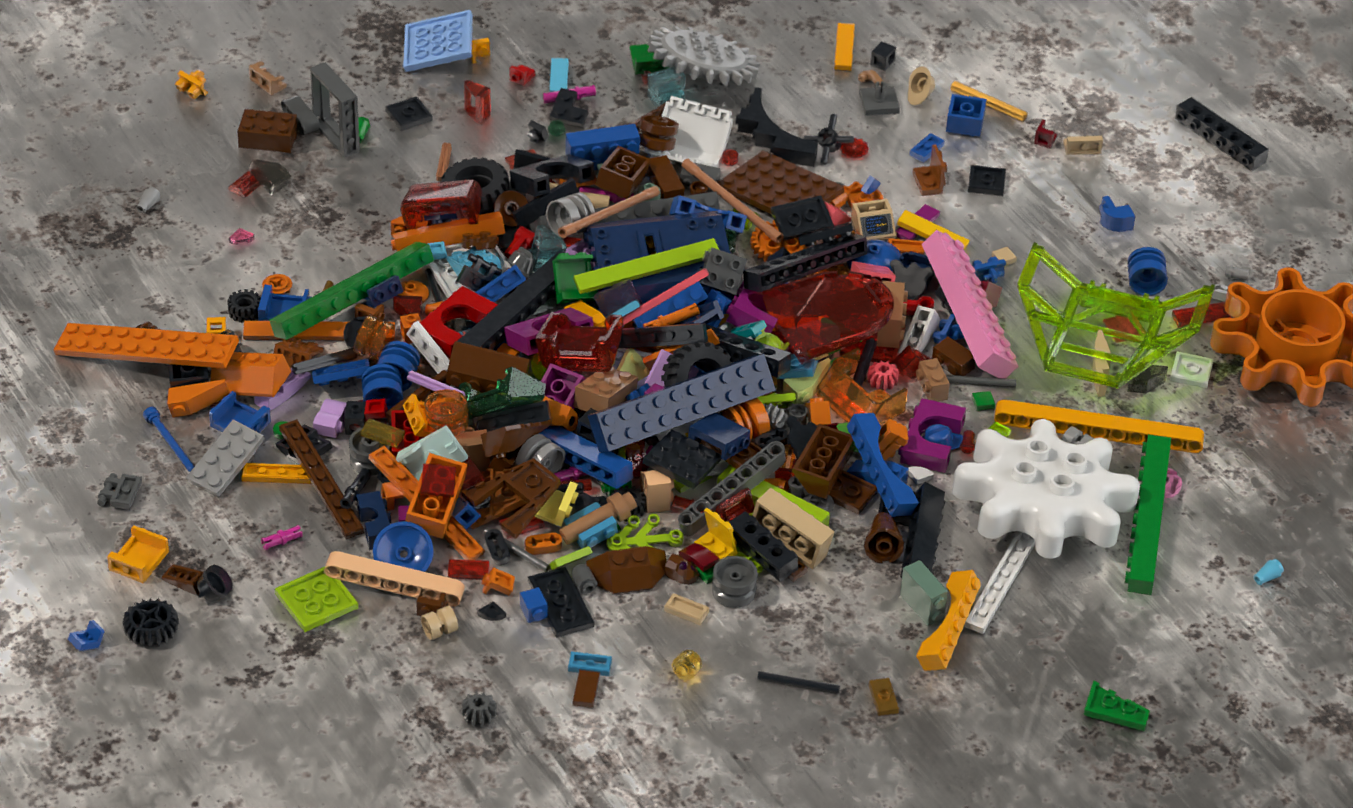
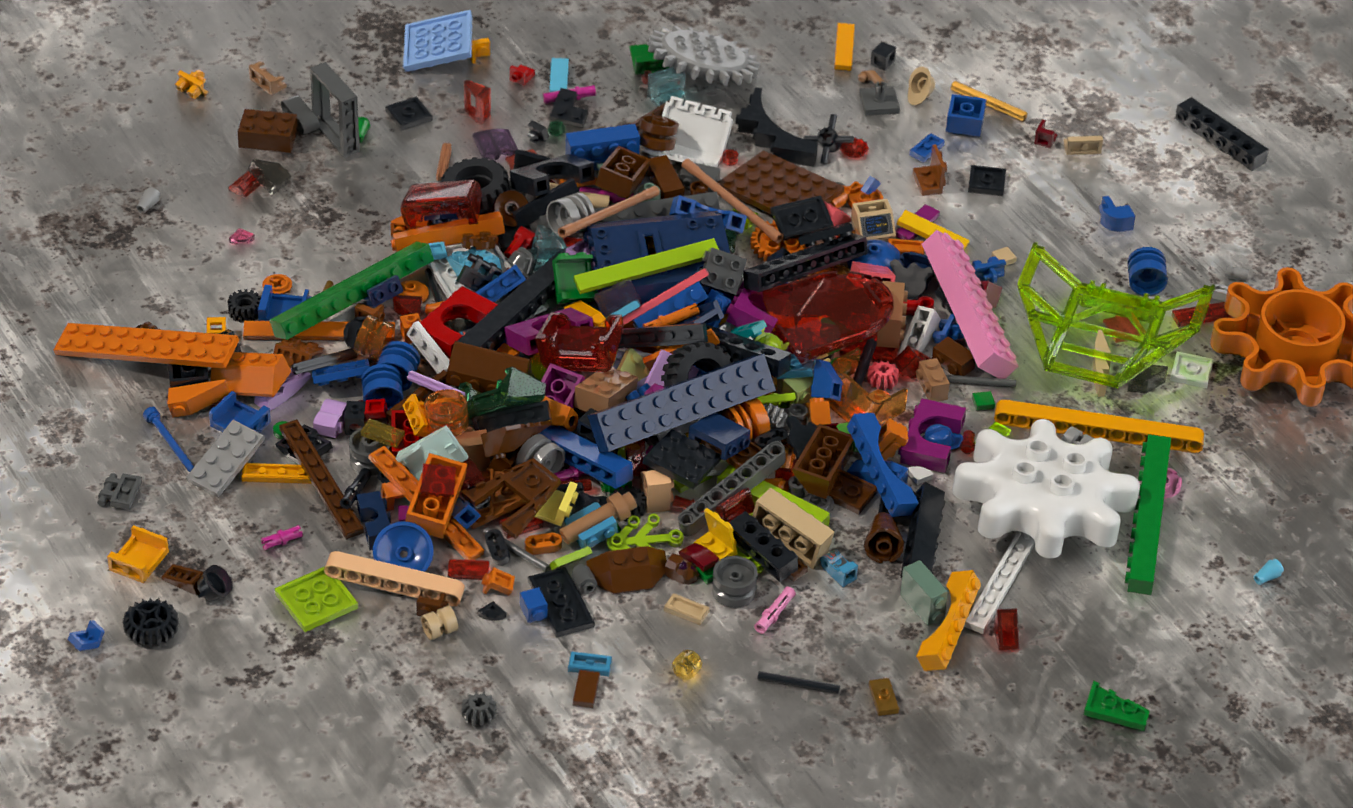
none -> clear purple slope [472,129,518,160]
none -> bright pink pin [754,587,796,634]
none -> blue slope [811,359,843,401]
none -> dark azure leg [820,550,858,587]
none -> clear red slope [993,608,1019,651]

